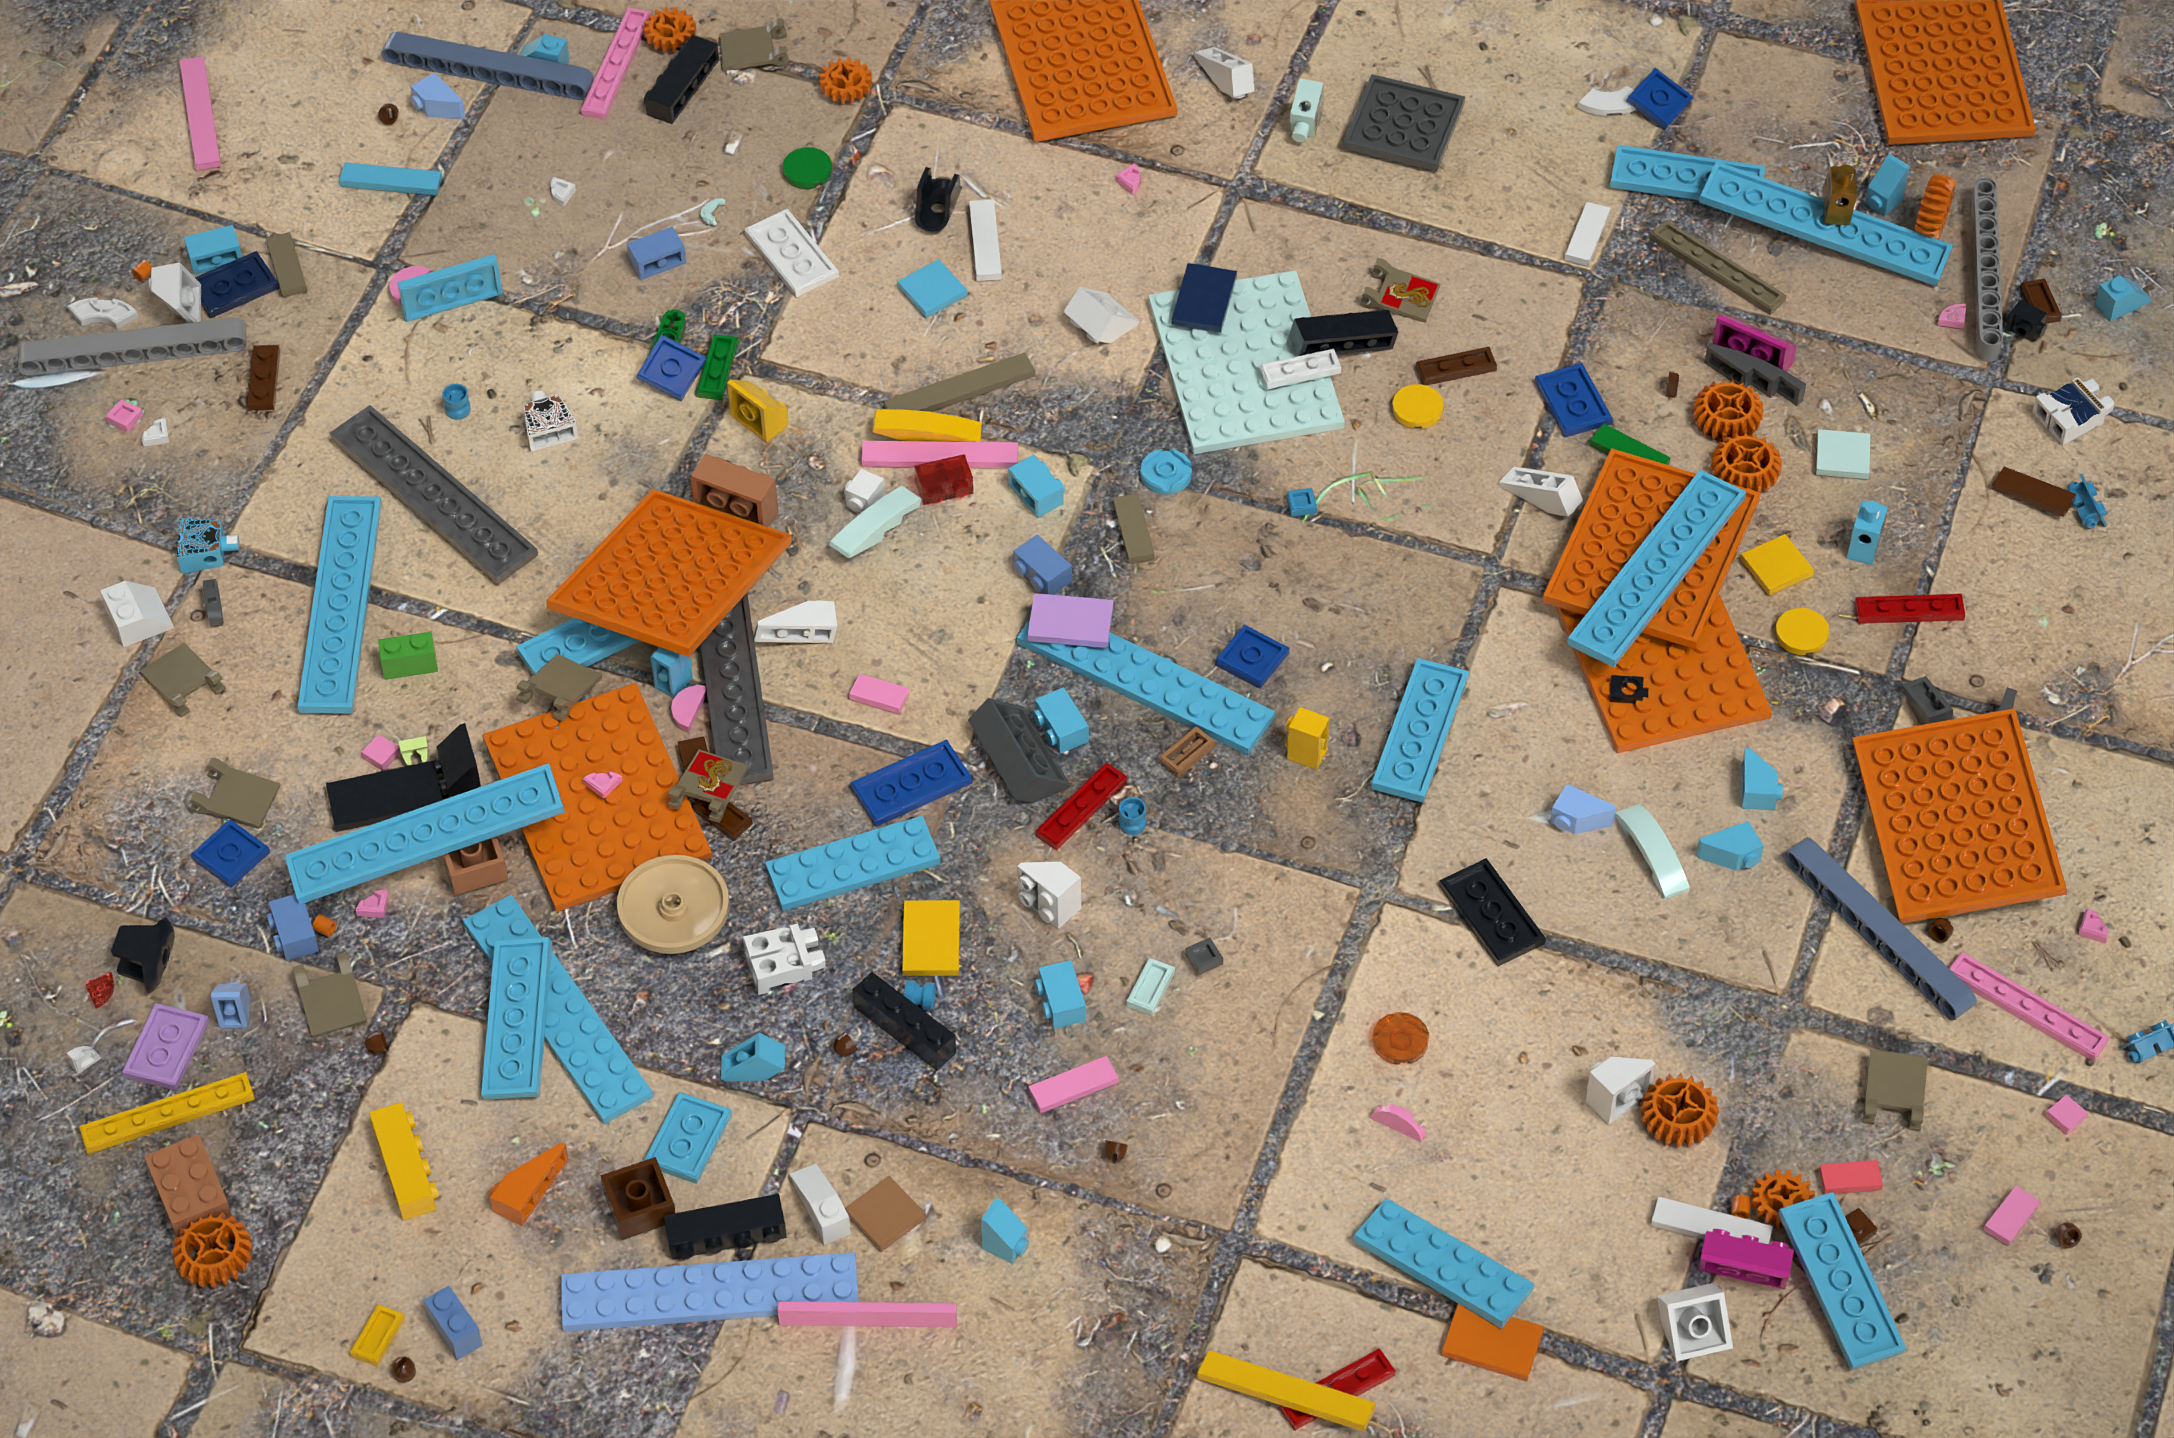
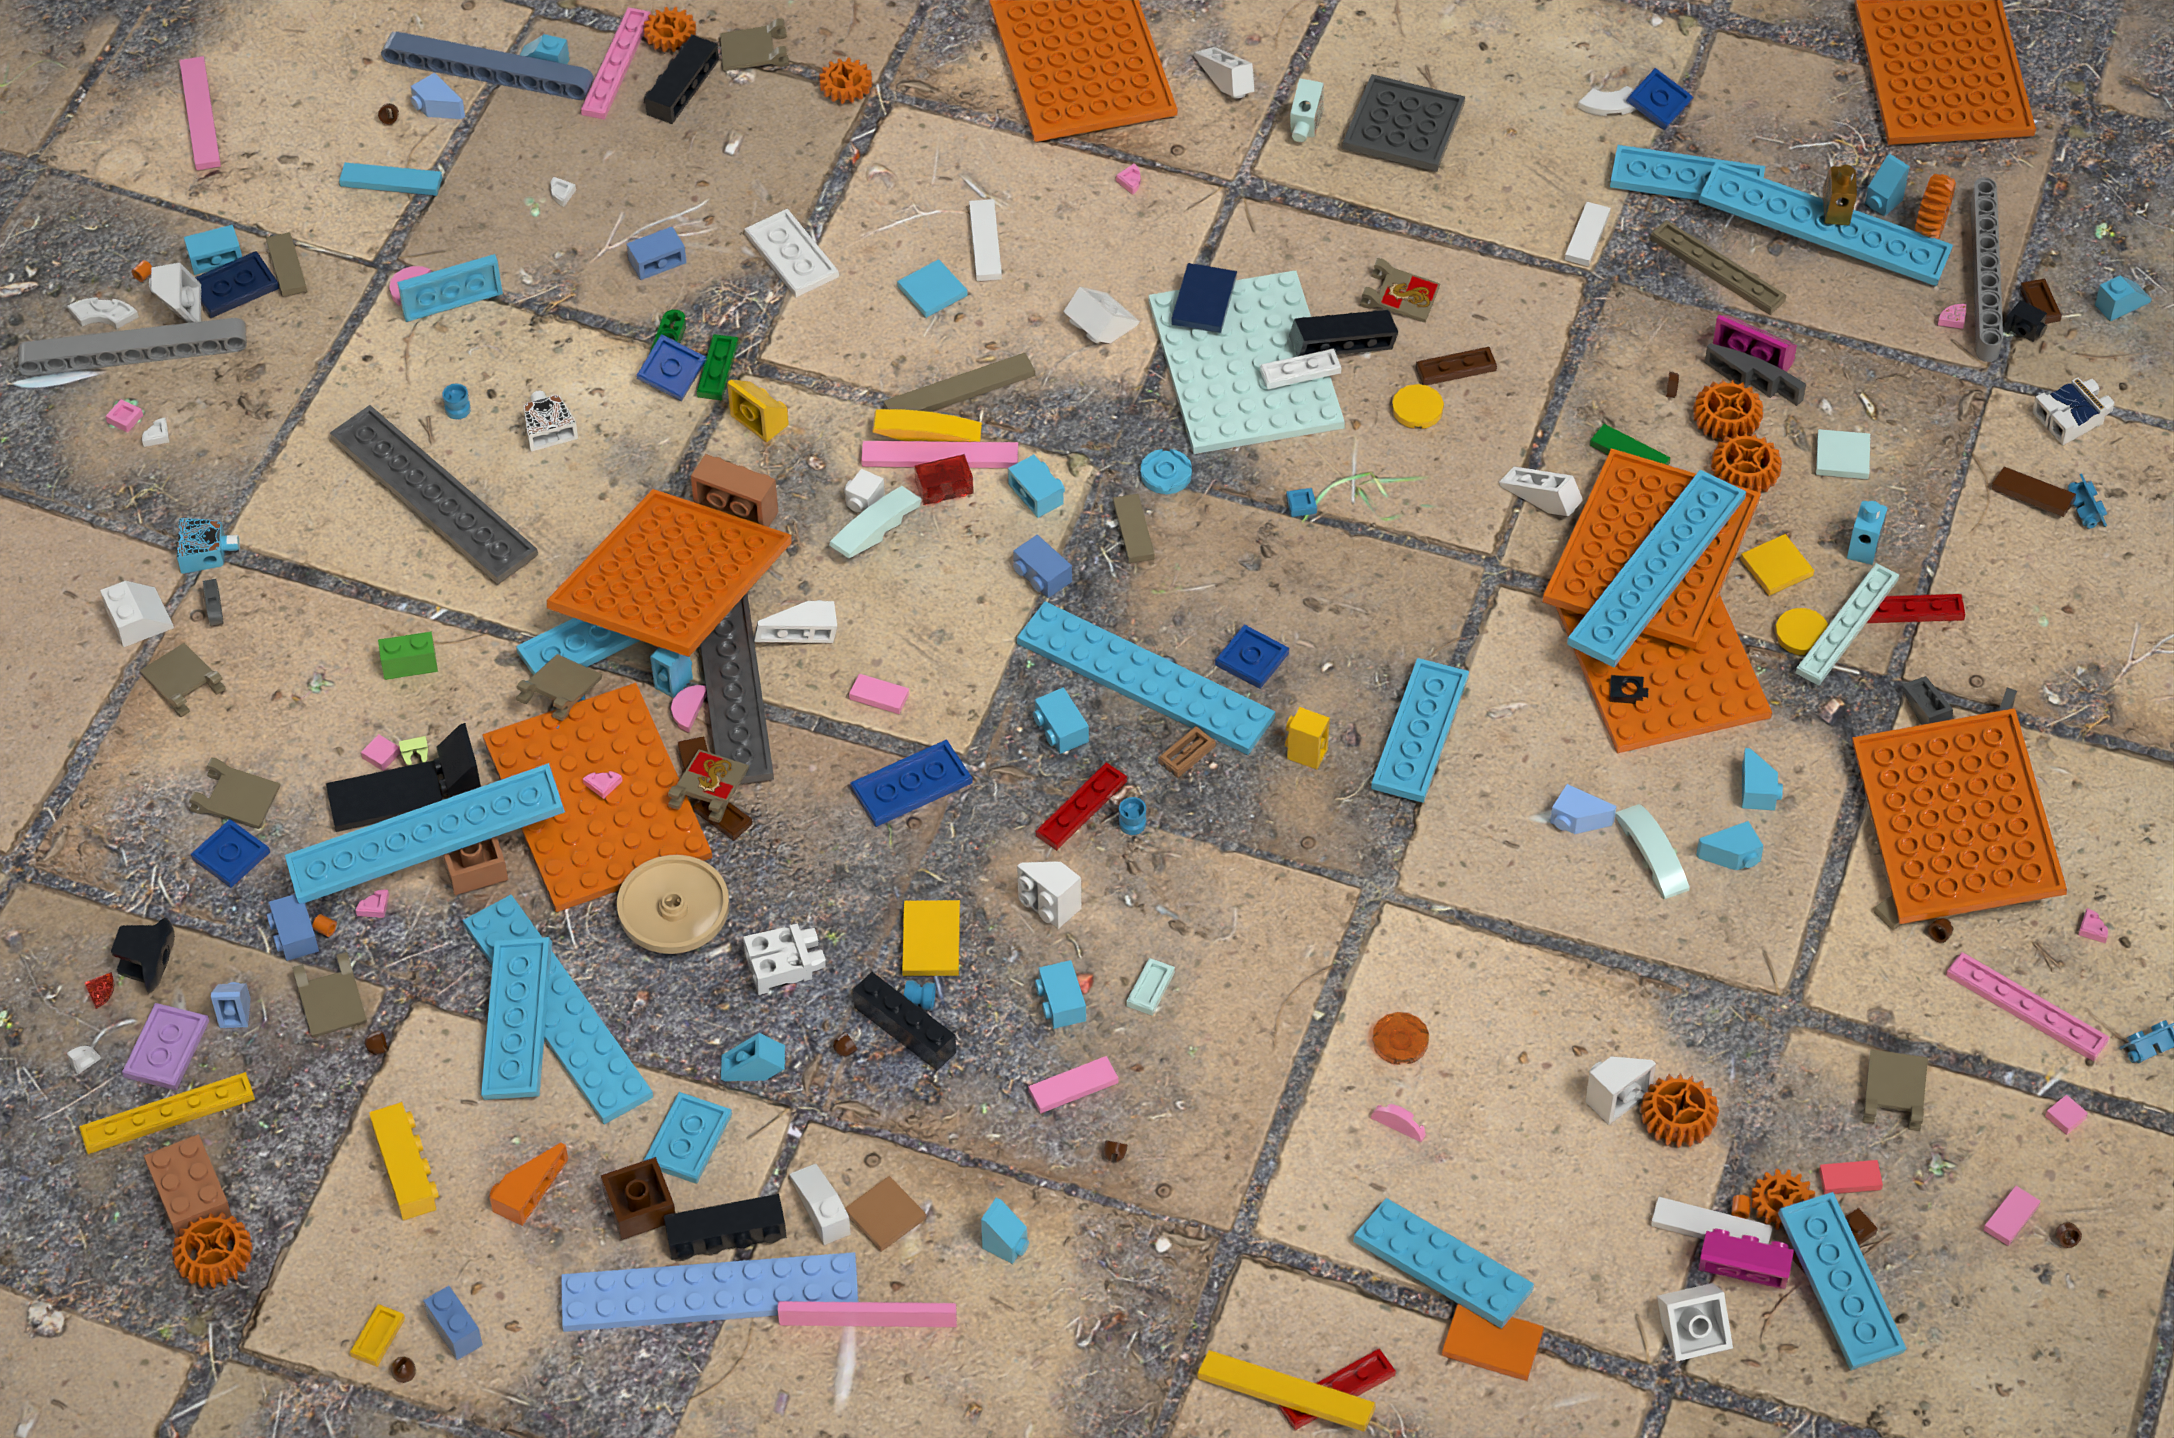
reddish brown plate [247,345,280,411] -> none
medium azure plate [298,496,382,714] -> none
light aqua piece [701,198,725,226] -> none
medium azure plate [765,815,940,911] -> none
green tile [783,147,832,189] -> none
black piece [914,167,962,232] -> none
dark grey slope [968,698,1071,803] -> none
lavender tile [1028,593,1114,648] -> none
dark grey plate [1185,938,1223,975] -> none
black tile [1439,858,1546,966] -> none
blue tile [1534,363,1613,438] -> none
sand blue beam [1784,837,1977,1020] -> none
none -> light aqua tile [1796,563,1899,685]

